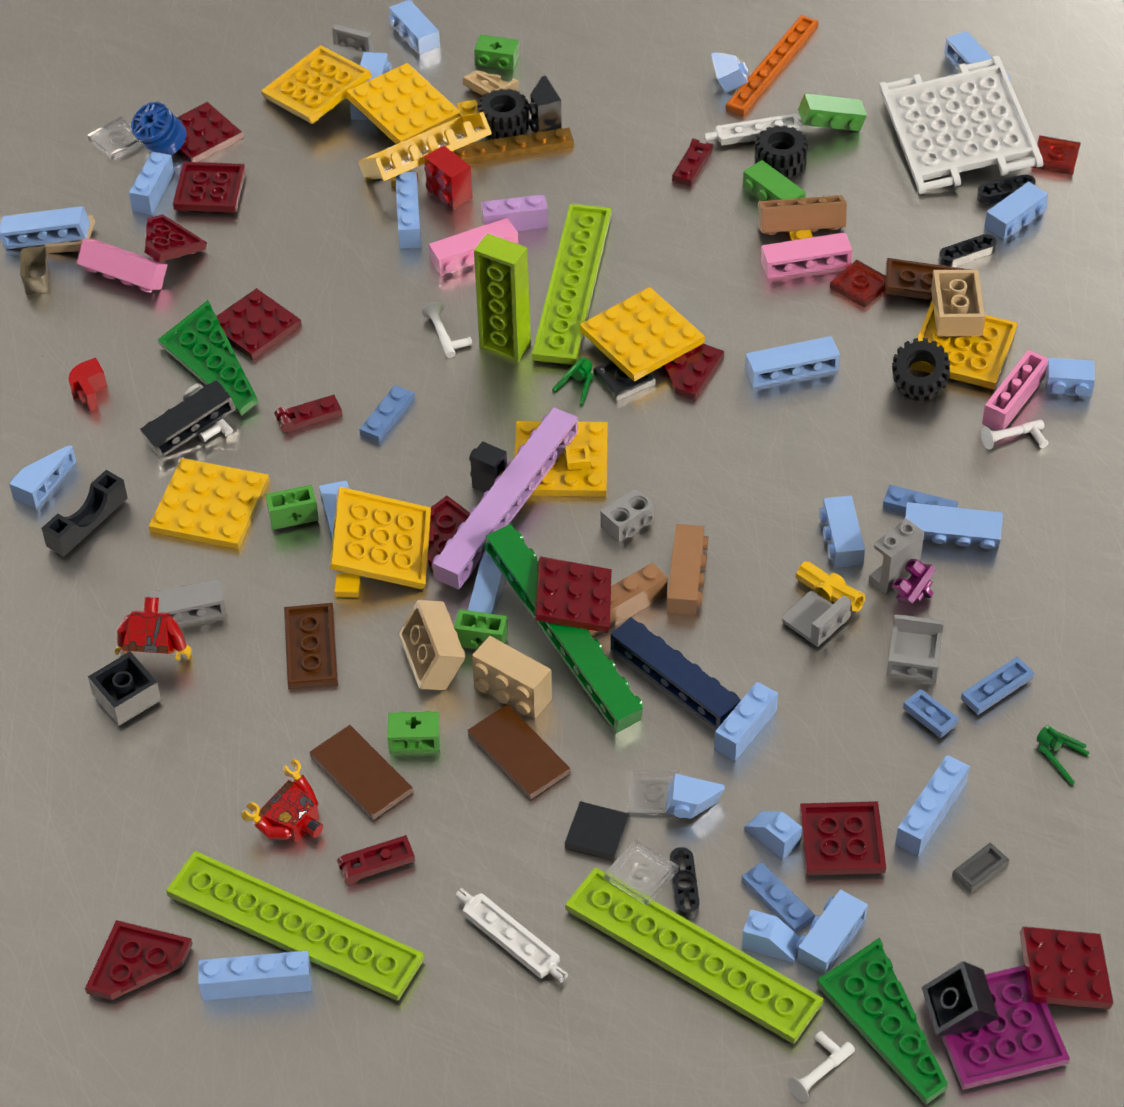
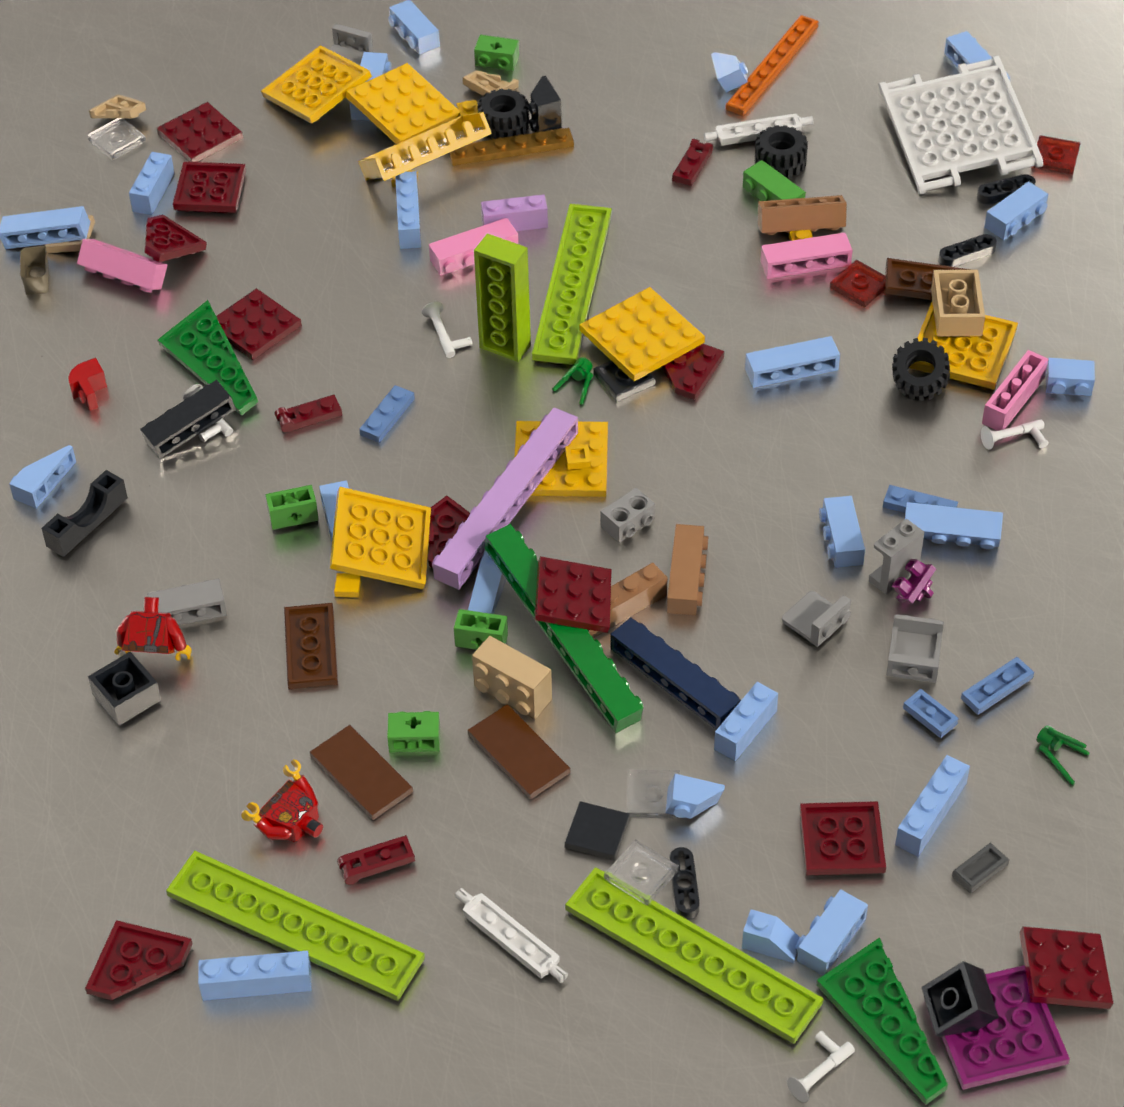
blue wheel [131,102,187,155] -> none
yellow plate [148,458,270,550] -> none
tan brick [399,600,466,690] -> none
red brick [424,146,473,209] -> none
black brick [469,441,507,493] -> none
medium blue plate [741,862,815,934] -> none
light blue slope [744,811,802,860] -> none
yellow piece [795,561,866,612] -> none
bright green brick [798,93,867,131] -> none
none -> tan wing [89,95,146,119]

